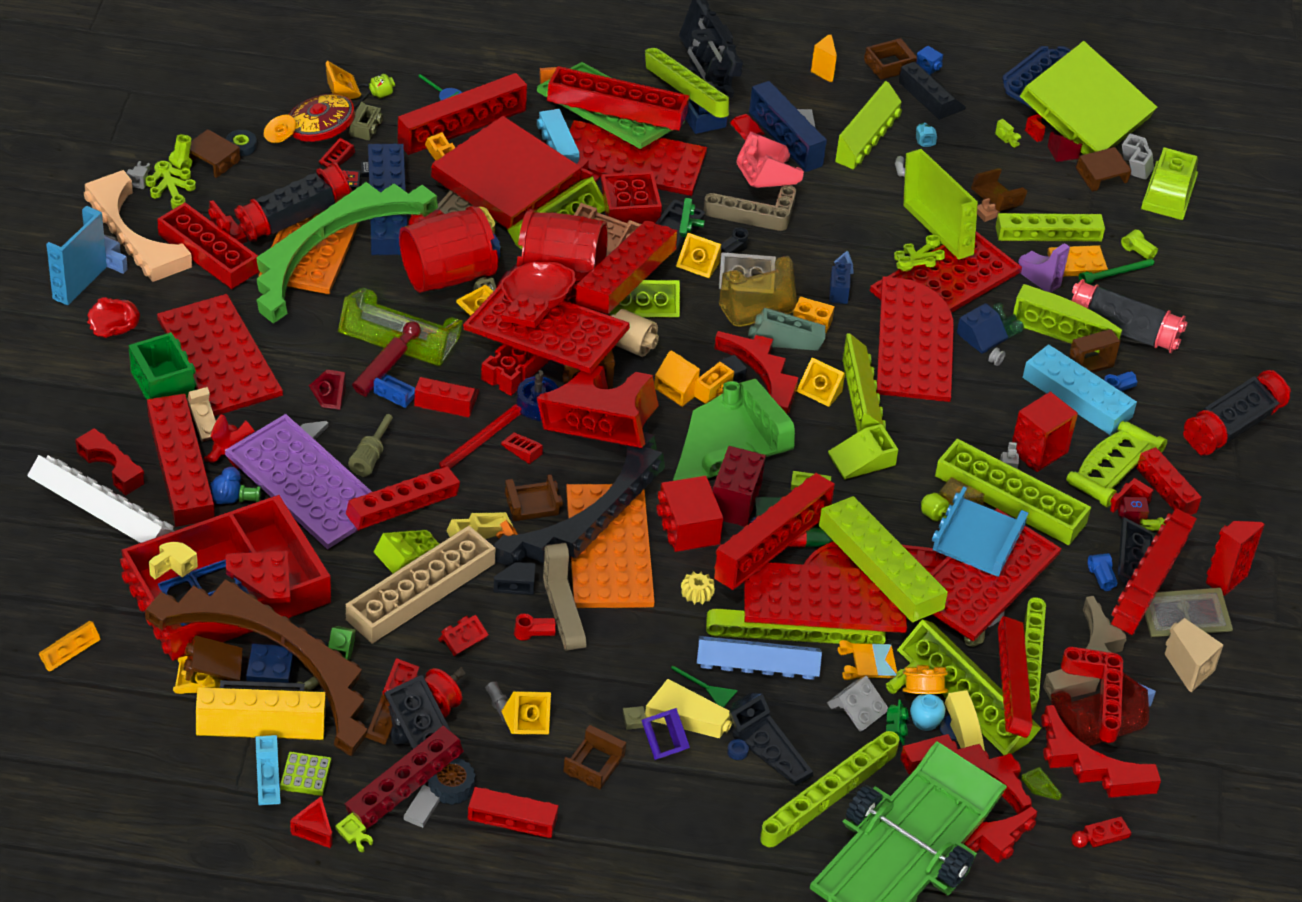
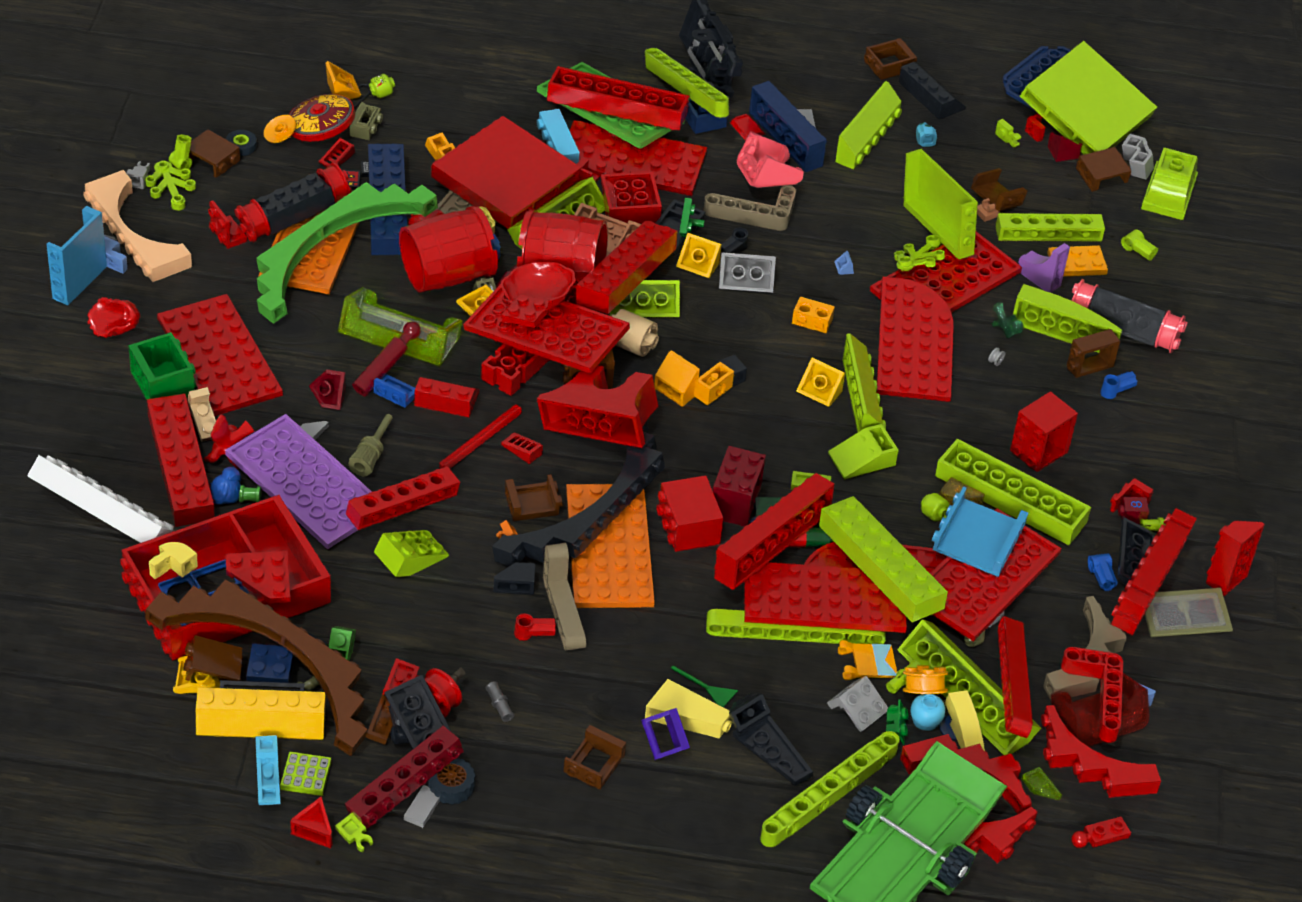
light orange plate [39,621,101,671] -> none
red arch [76,428,144,496] -> none
red brick [157,203,259,289] -> none
tan brick [346,526,496,644] -> none
red brick [398,73,527,155] -> none
piece [418,74,462,101] -> none
red bracket [438,615,489,656] -> none
light yellow slope [447,512,513,539] -> none
red brick [468,787,559,838] -> none
yellow slope [501,691,551,734] -> none
clear blue wheel [517,370,558,421] -> none
orange tile [540,67,557,84] -> none
olive plate [622,706,646,730] -> none
bright green panel [673,379,795,481] -> none
light yellow gear [681,571,715,605] -> none
medium blue slope [697,636,822,679] -> none
red arch [714,331,799,415] -> none
clear yellow windscreen [719,256,797,327] -> none
dark blue tile [727,739,749,760] -> none
sand green slope [748,307,825,351] -> none
light orange slope [811,35,837,82] -> none
dark blue window [829,262,851,304] -> none
light grey arm [895,156,905,177] -> none
blue brick [916,46,943,74] -> none
dark blue slope [957,303,1008,354] -> none
light grey piece [1000,442,1019,469] -> none
medium azure brick [1023,344,1137,436] -> none
lime beam [1024,598,1046,715] -> none
lime piece [1066,421,1167,507] -> none
green piece [1079,259,1155,285] -> none
red brick [1137,447,1202,515] -> none
tan slope [1165,618,1223,692] -> none
brick [1183,370,1291,455] -> none

